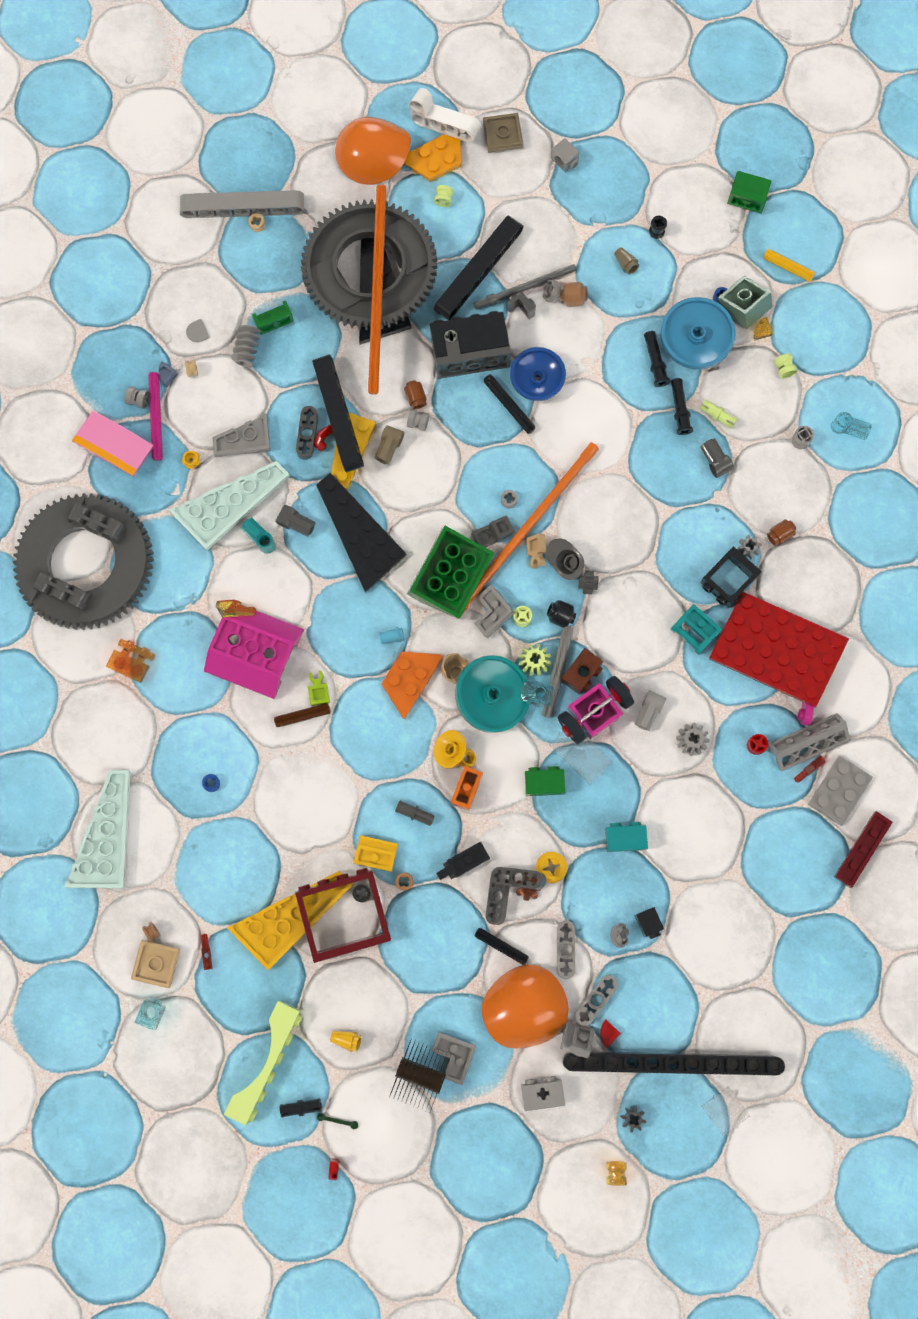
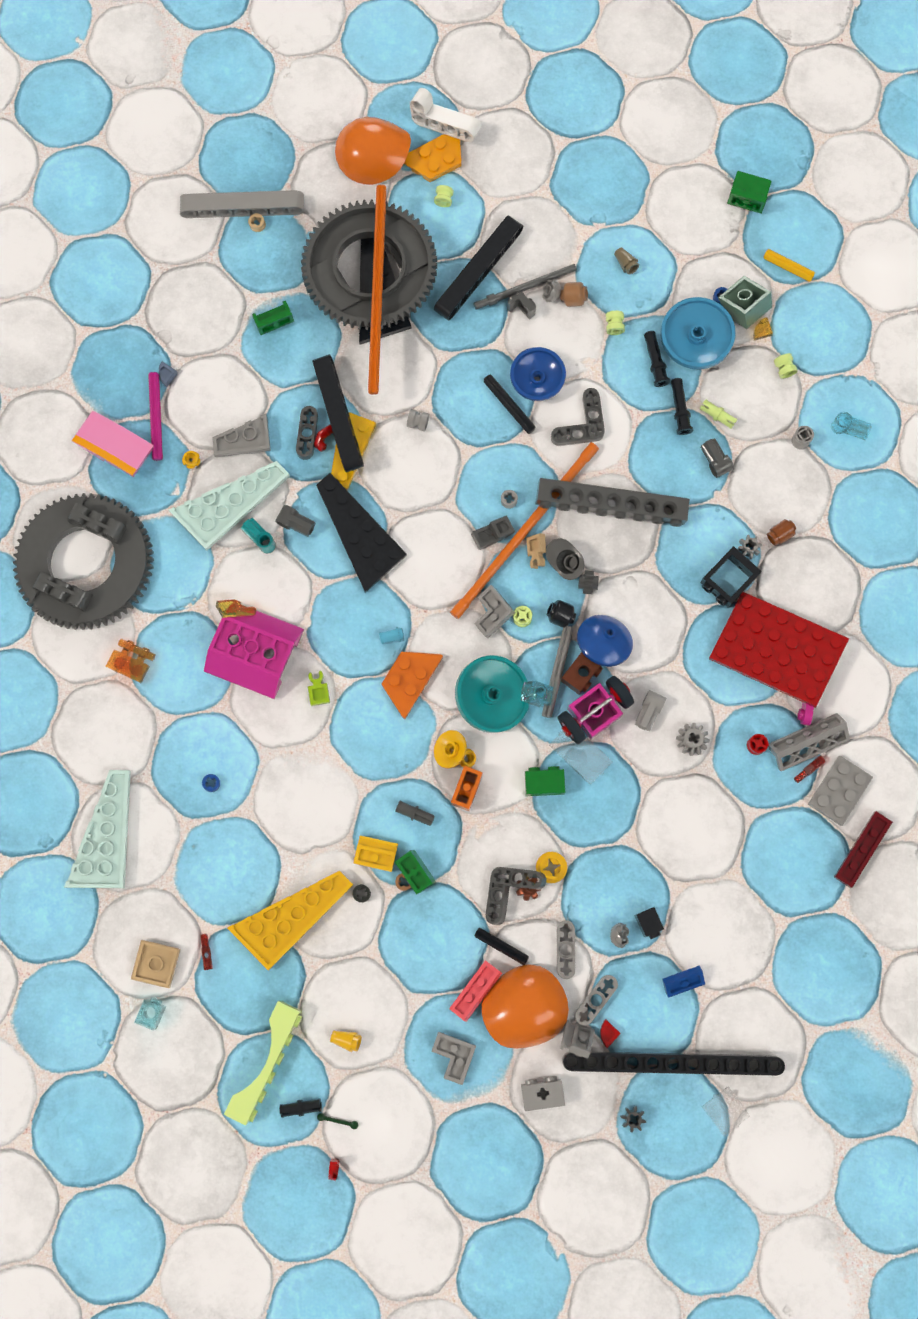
light grey wheel [125,386,149,409] -> none
medium nougat bush [142,922,160,942] -> none
tan bush [185,360,198,377] -> none
light grey piece [186,319,210,342] -> none
light grey piece [231,325,261,367] -> none
reddish brown axle [274,703,331,727] -> none
dark red window [295,868,391,963] -> none
dark tan piece [374,425,404,465] -> none
dark brown piece [389,1038,451,1112] -> none
dark orange brick [404,380,427,410] -> none
green slope [407,525,494,619] -> none
piece [430,311,511,379] -> none
black hinge [436,841,490,880] -> none
tan hair [441,653,469,684] -> none
dark tan plate [483,113,523,153] -> none
yellowish green gear [519,644,551,676] -> none
light grey brick [551,138,580,173] -> none
teal brick [605,822,648,852] -> none
clear yellow wheel [606,1161,627,1186] -> none
black bush [649,215,667,239] -> none
teal plate [670,604,722,655] -> none
none -> green hinge [395,850,436,895]
none -> coral plate [449,960,502,1022]
none -> dark grey brick [535,478,690,527]
none -> dark grey beam [551,388,605,446]
none -> blue dish [577,615,633,667]
none -> yellowish green wheel [605,310,625,335]
none -> blue plate [662,965,705,998]

